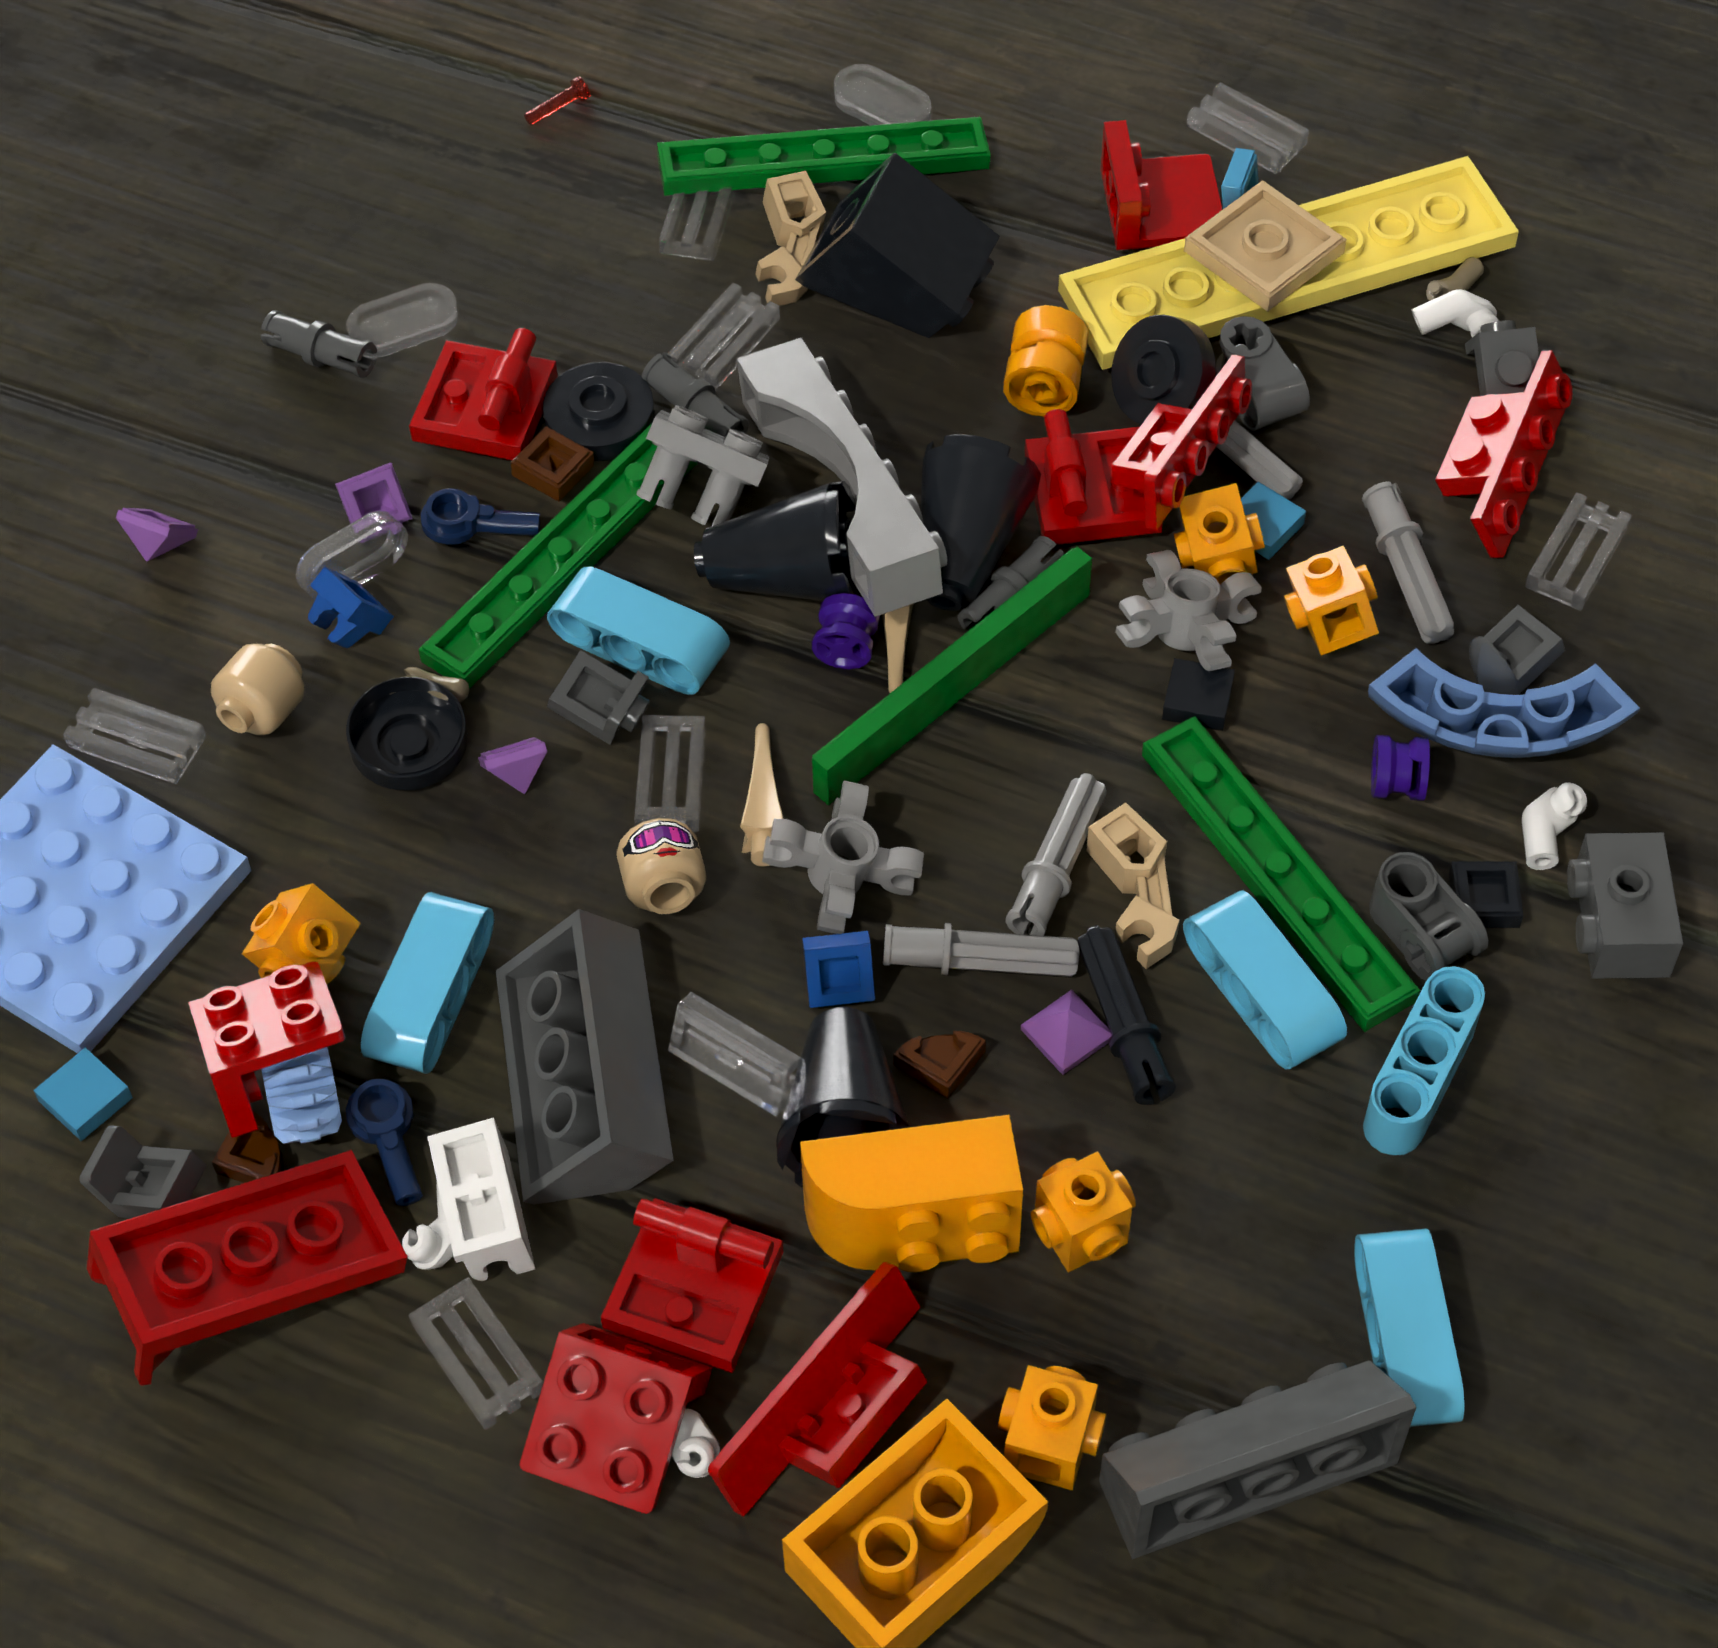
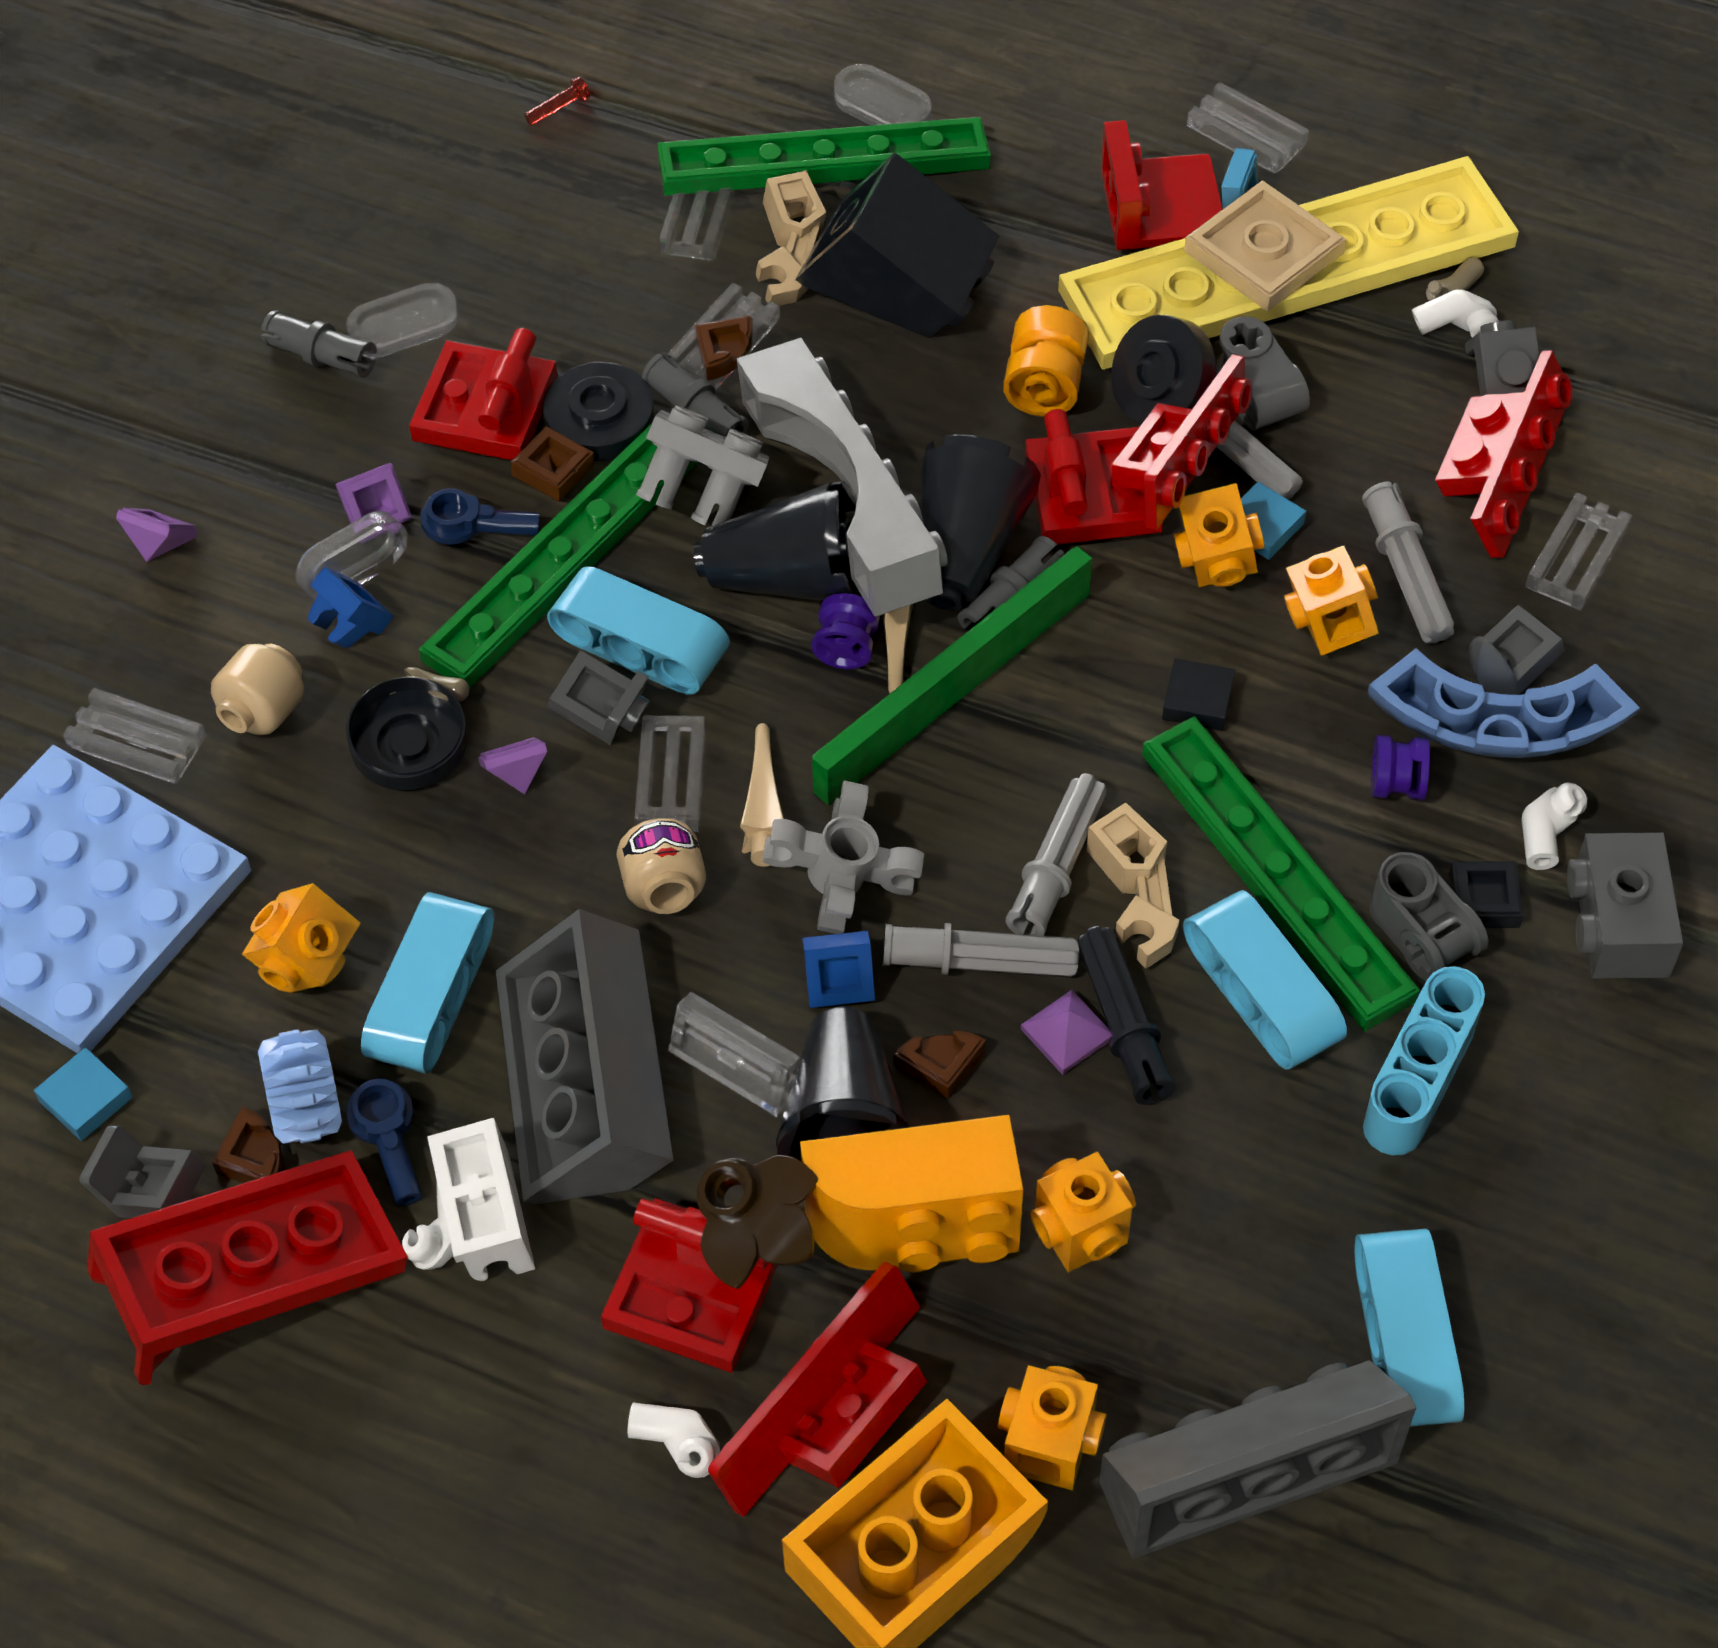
red bracket [188,961,345,1138] -> none
clear tile [409,1277,543,1430] -> none
red bracket [520,1323,713,1514] -> none
light grey pin [1115,550,1262,671] -> none
none -> reddish brown tile [695,315,753,381]
none -> dark brown plate [697,1155,819,1289]

